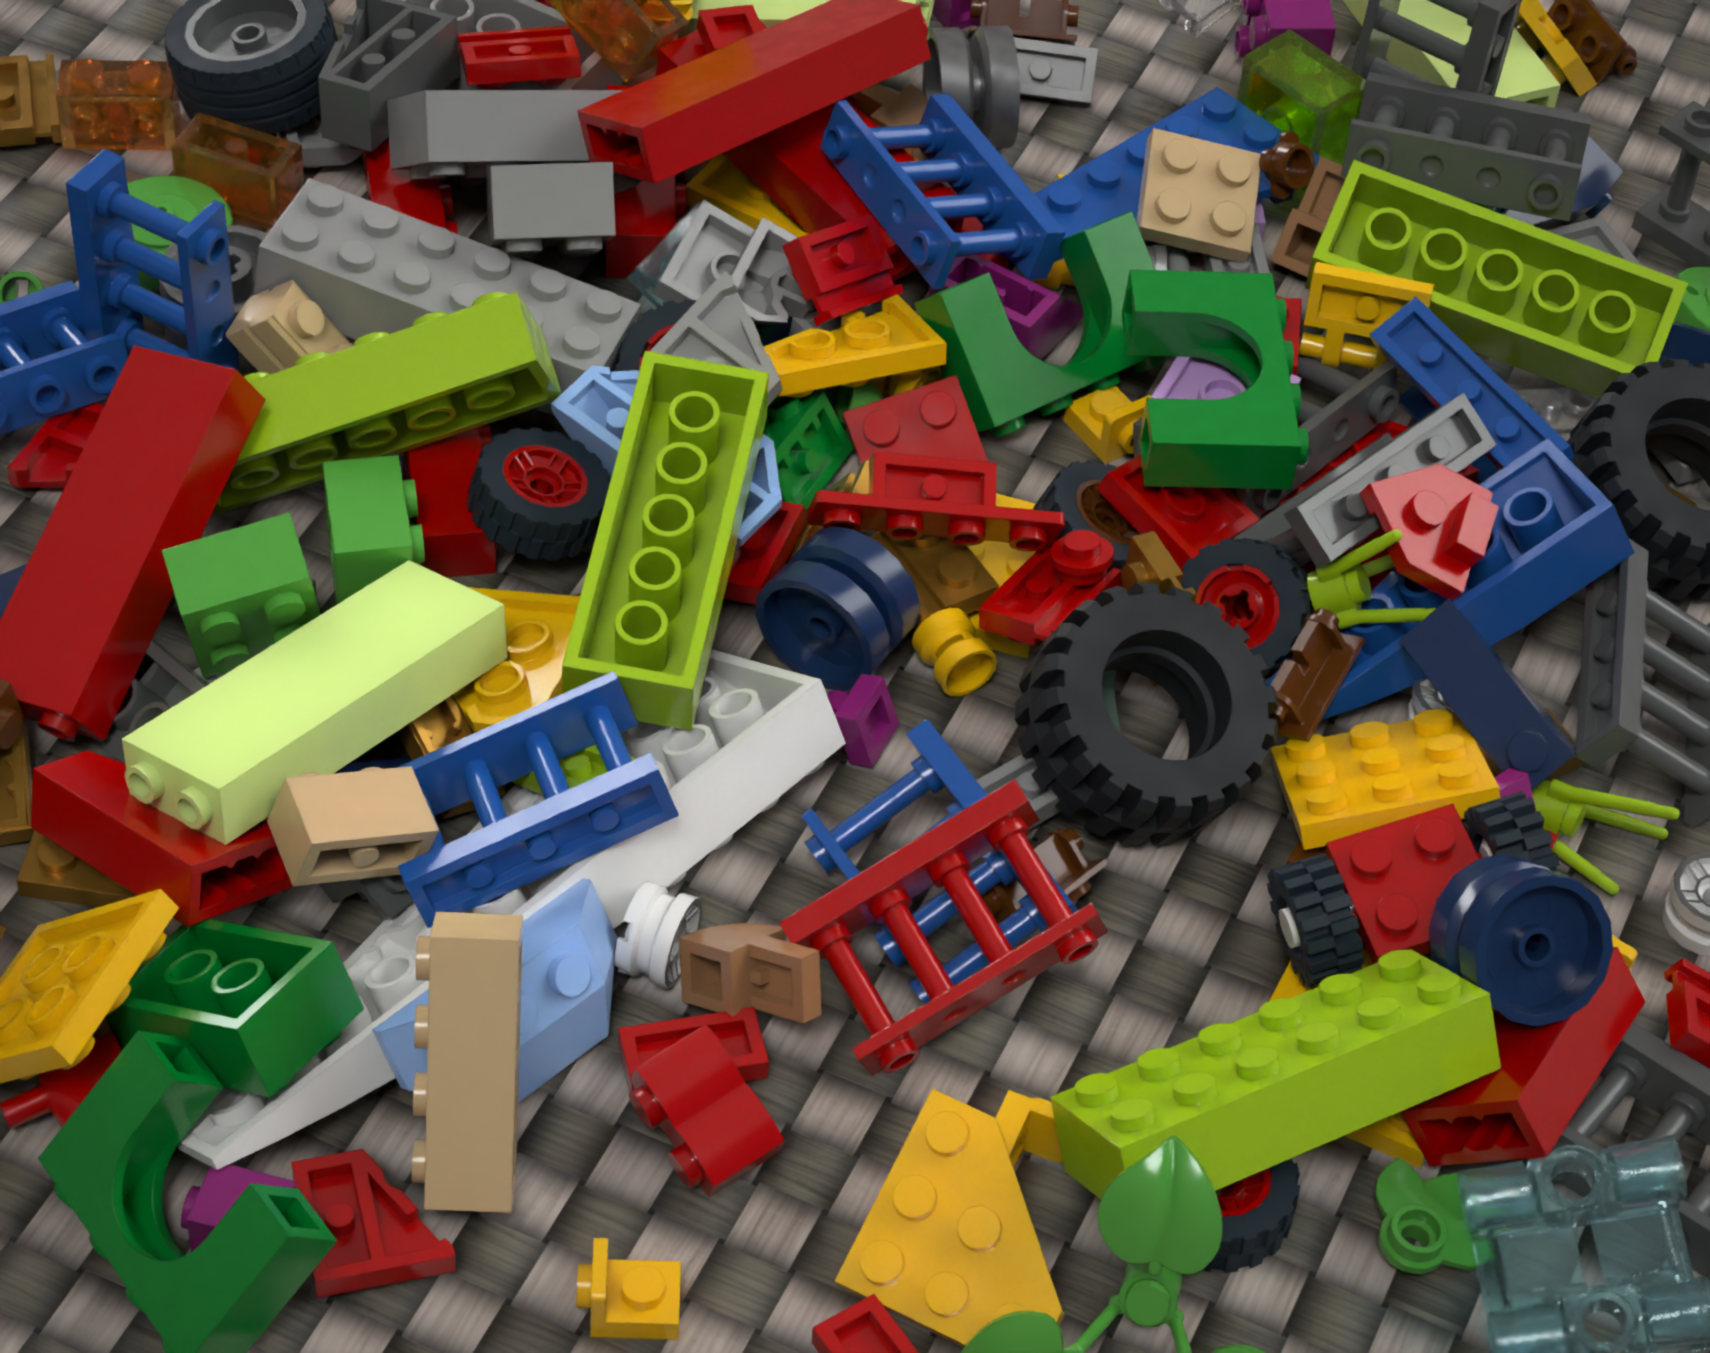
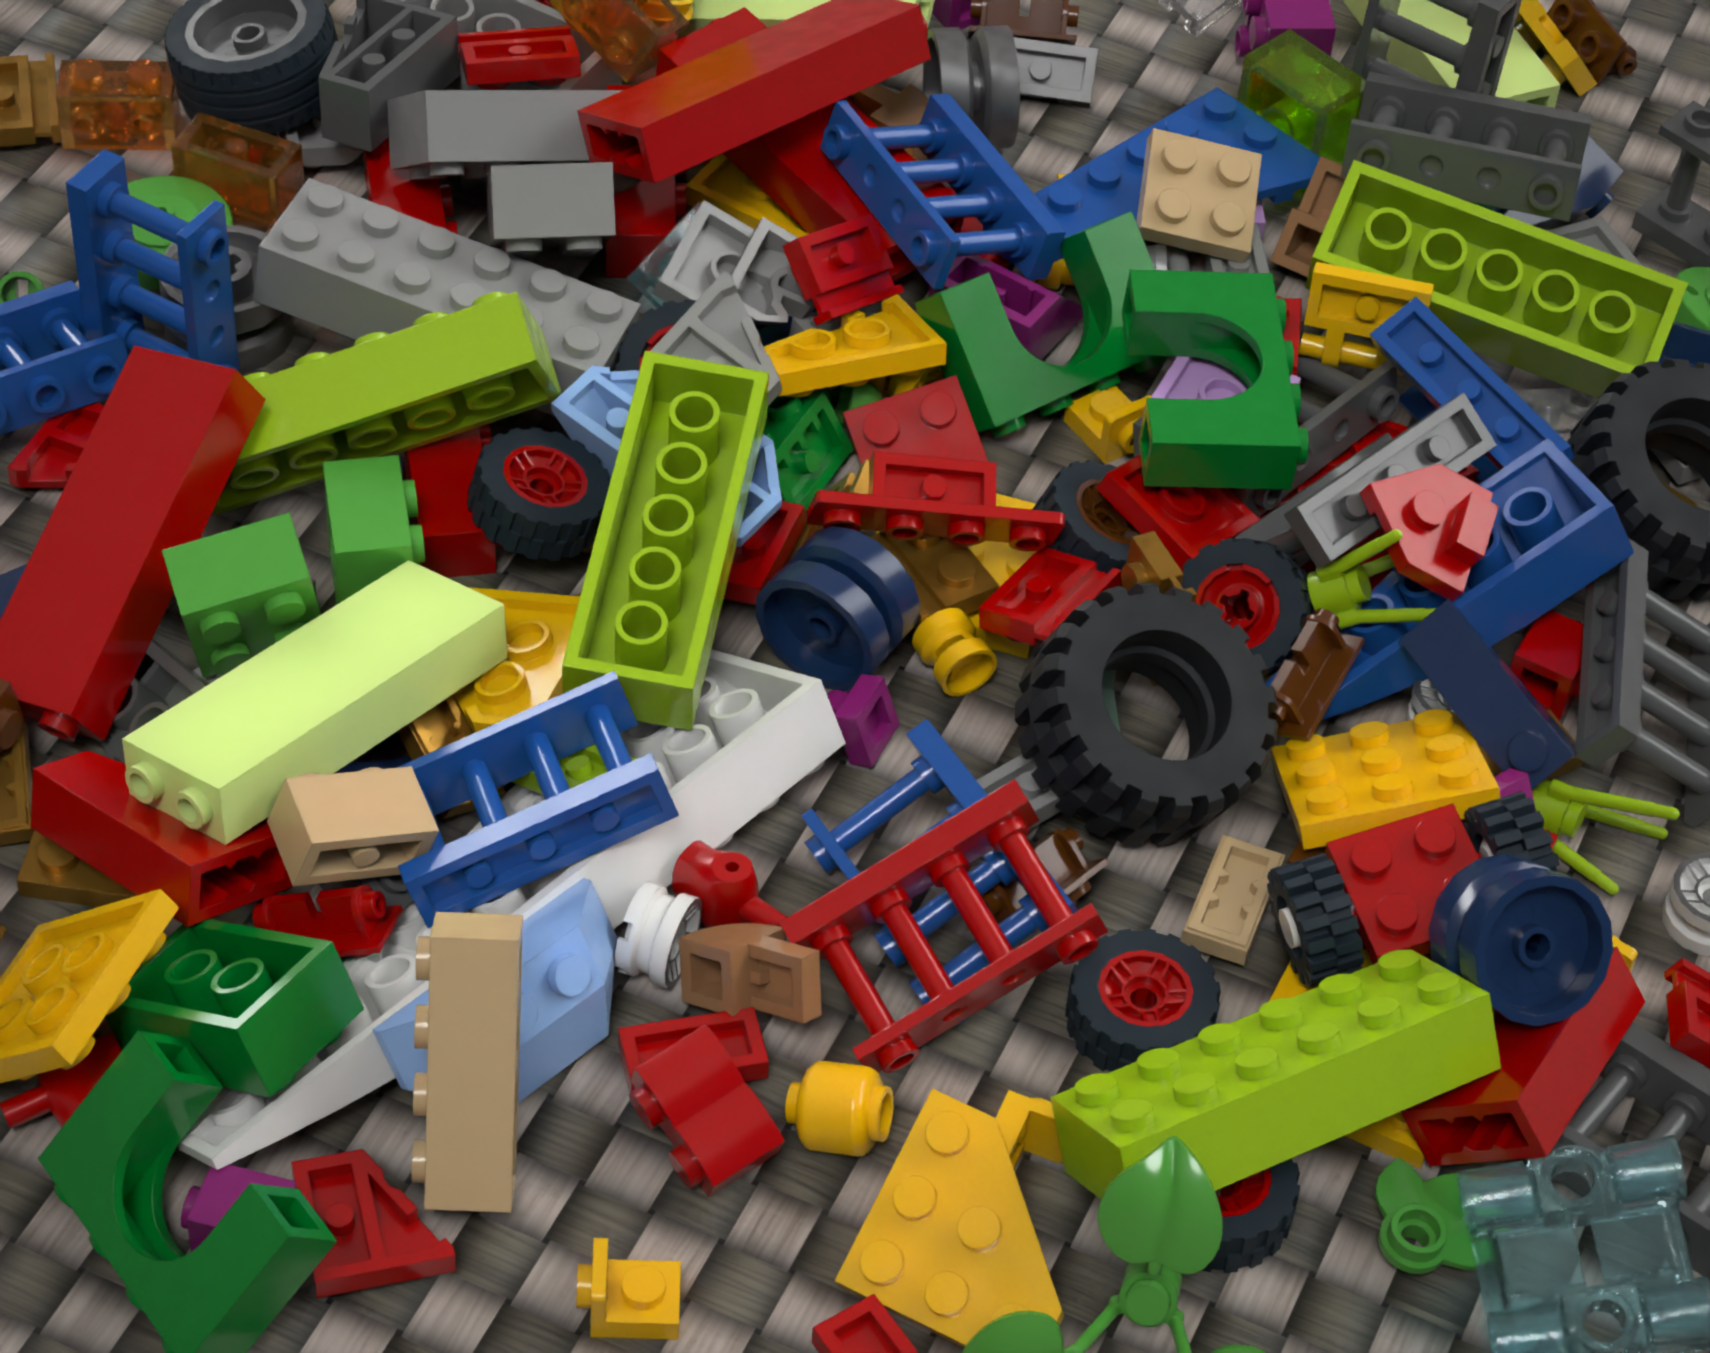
tan brick [225,280,354,374] -> none
red plate [696,4,763,54] -> none
red plate [1050,530,1114,586] -> none
reddish brown plate [1259,131,1315,199] -> none
none -> red hinge [252,885,403,958]
none -> red piece [672,840,787,928]
none -> yellow head [785,1061,894,1157]
none -> black wheel [1065,928,1221,1072]
none -> tan plate [1181,835,1285,966]
none -> red brick [1510,610,1584,721]

